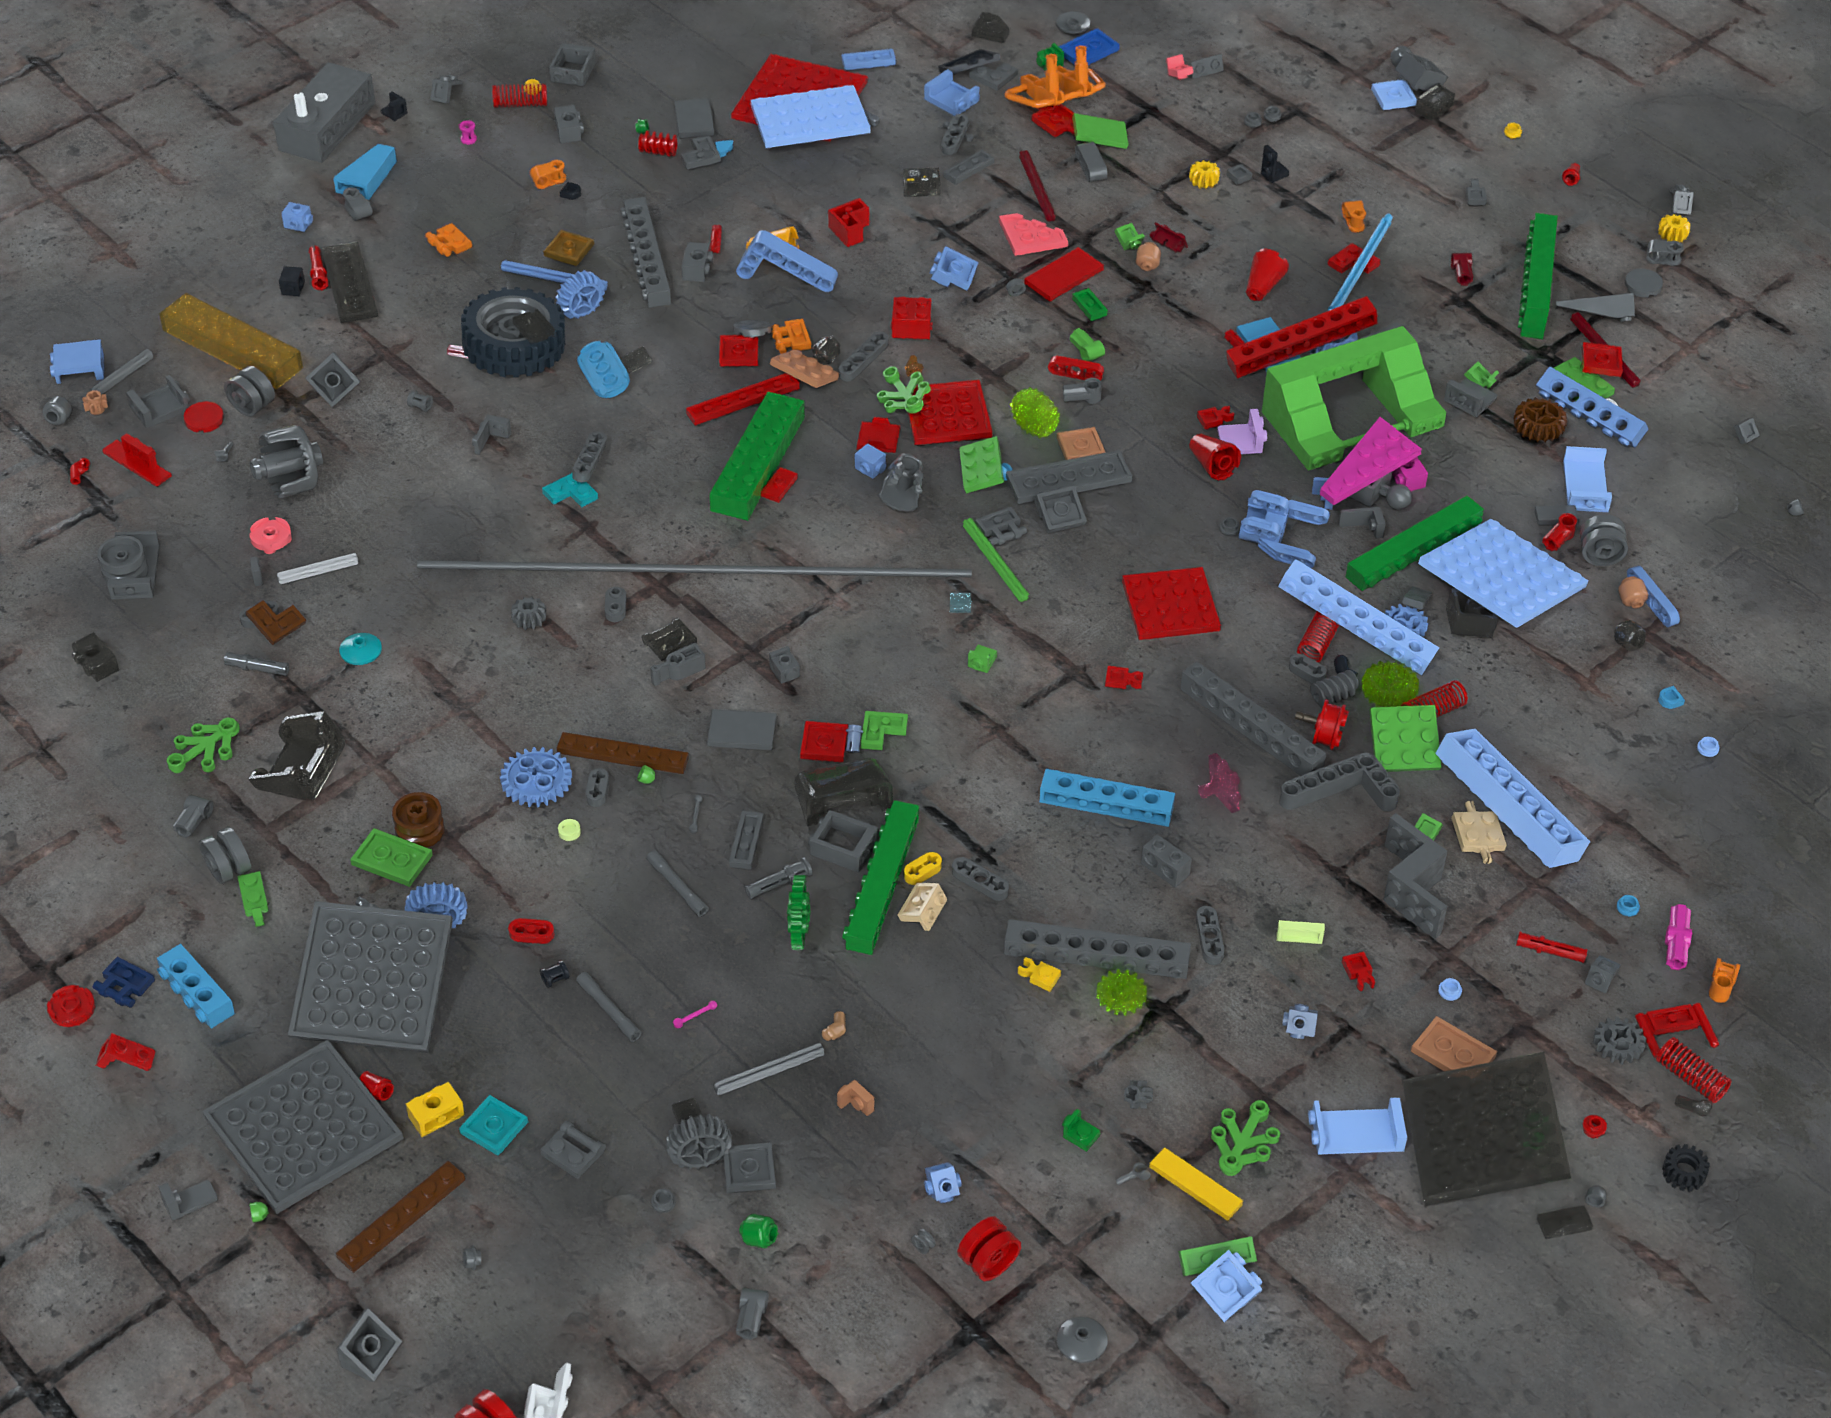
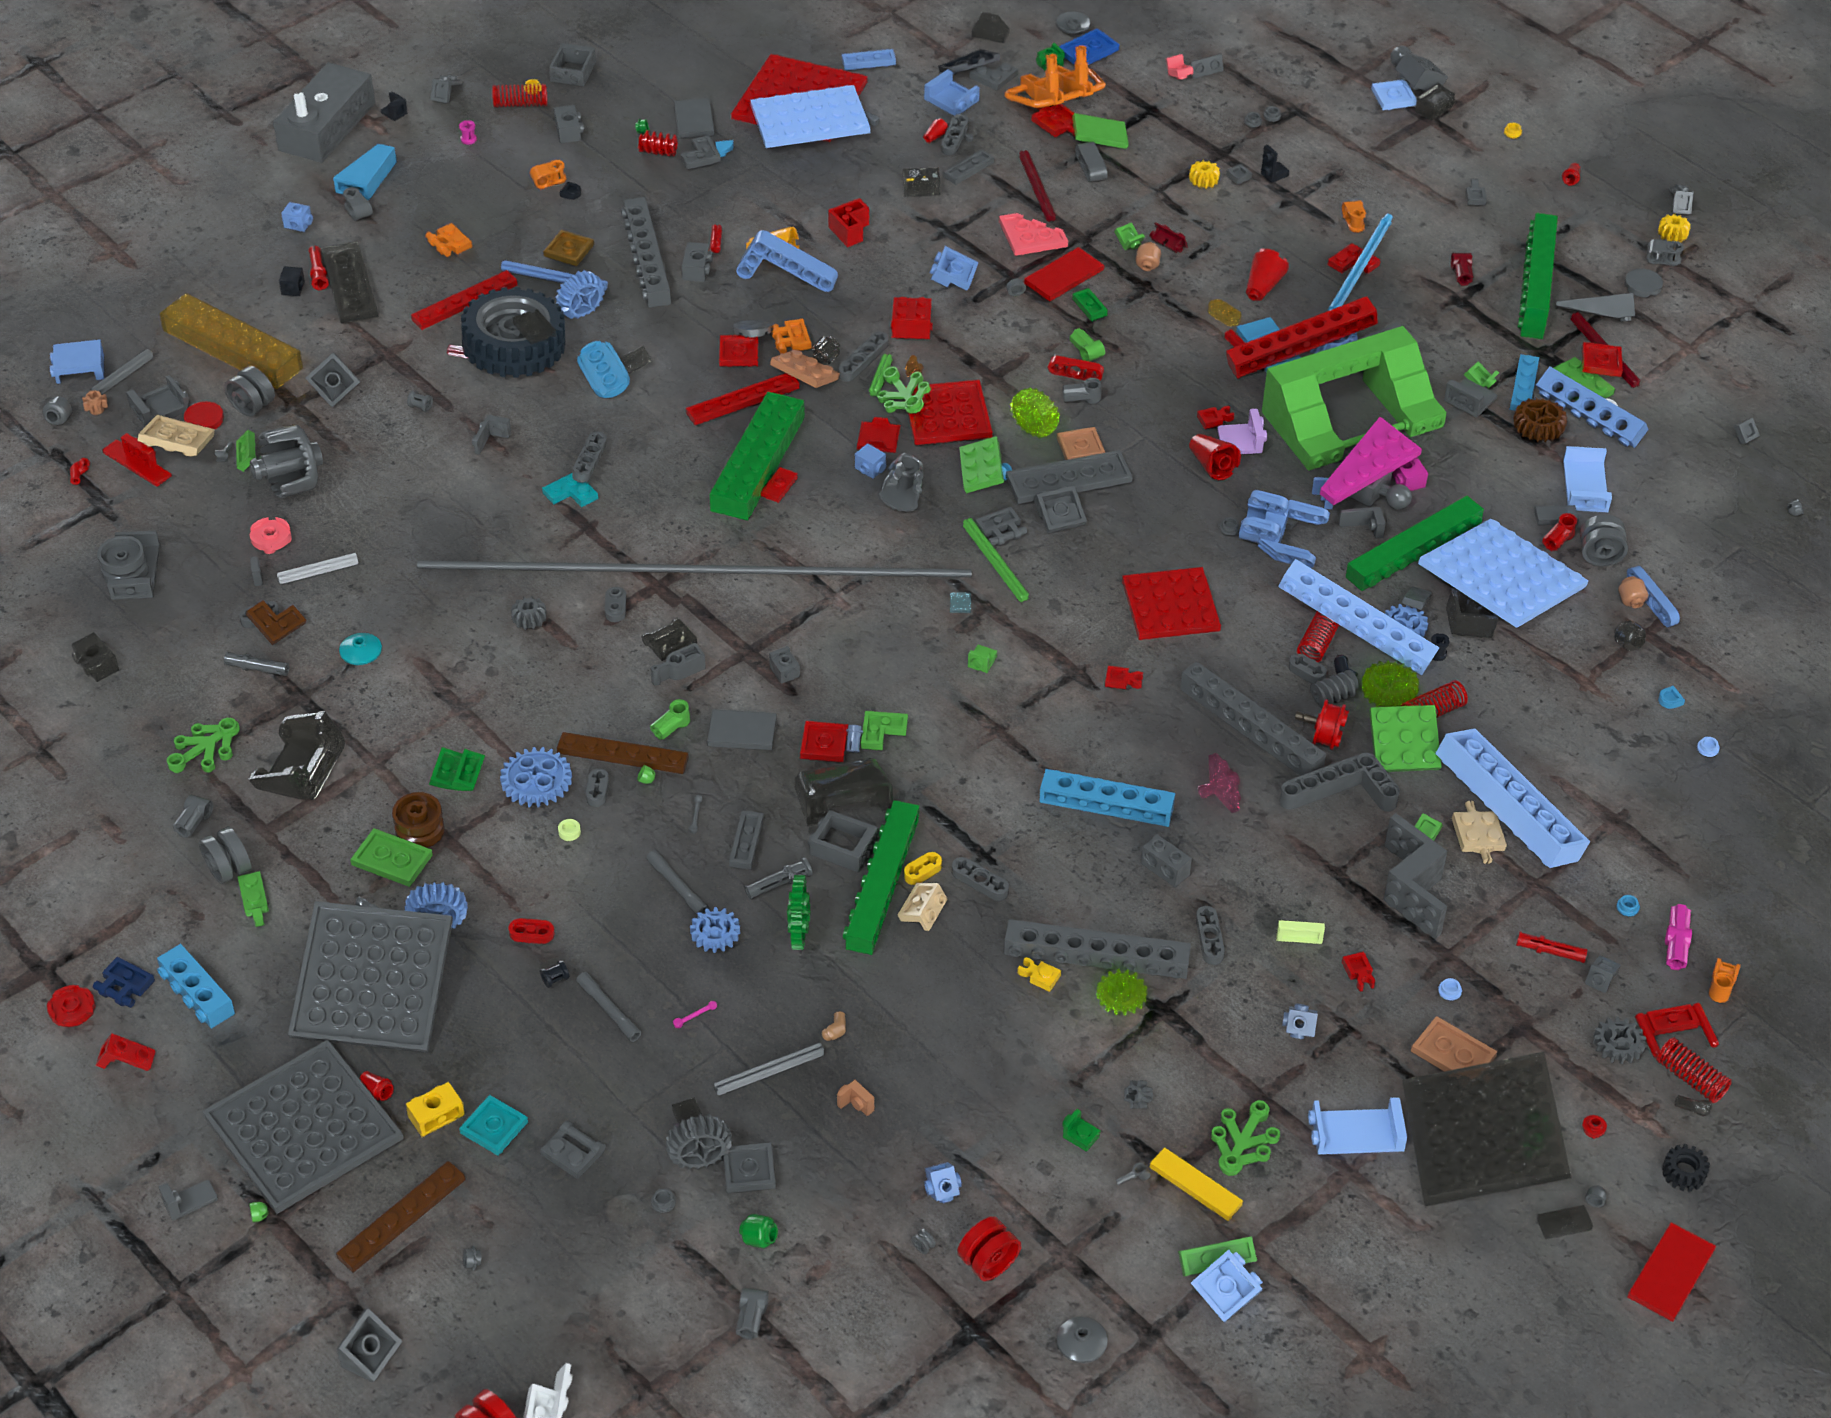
none -> tan plate [138,415,215,456]
none -> bright green plate [236,430,256,472]
none -> red plate [411,270,518,330]
none -> green slope [429,747,485,791]
none -> bright green piece [650,699,691,740]
none -> medium blue gear [690,907,740,953]
none -> bright green axle [868,354,893,397]
none -> red cone [923,118,948,143]
none -> clear yellow plate [1208,299,1241,326]
none -> black bush [1431,633,1450,661]
none -> dark azure plate [1510,354,1540,410]
none -> red tile [1627,1222,1716,1322]

